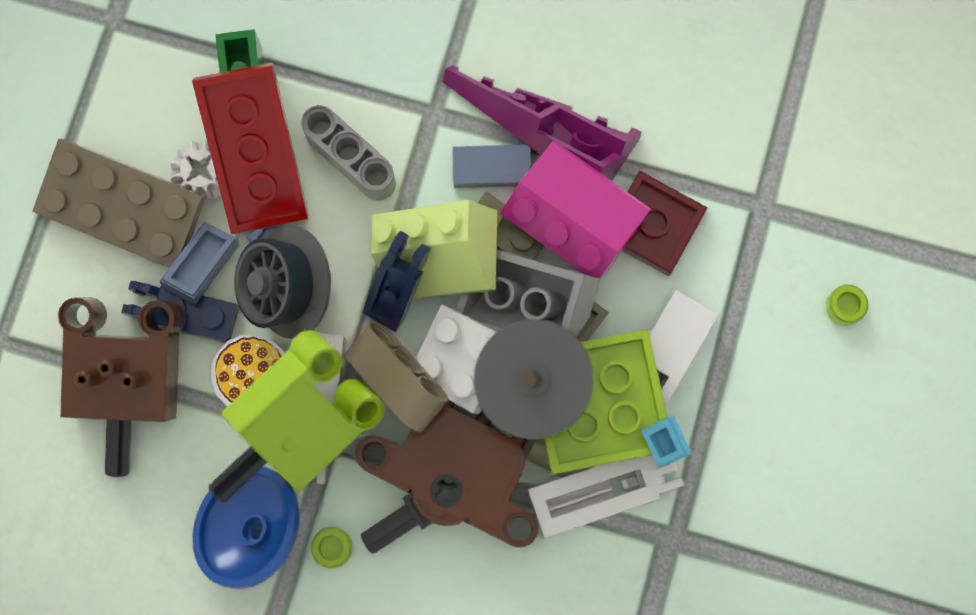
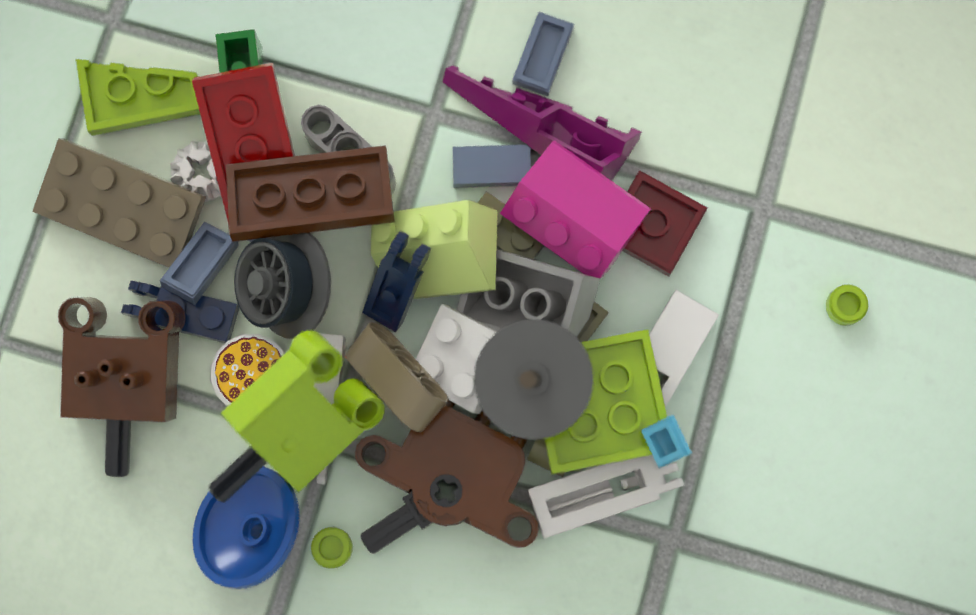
none -> lime wing [75,59,200,136]
none -> reddish brown plate [226,145,395,242]
none -> sand blue tile [512,12,574,97]

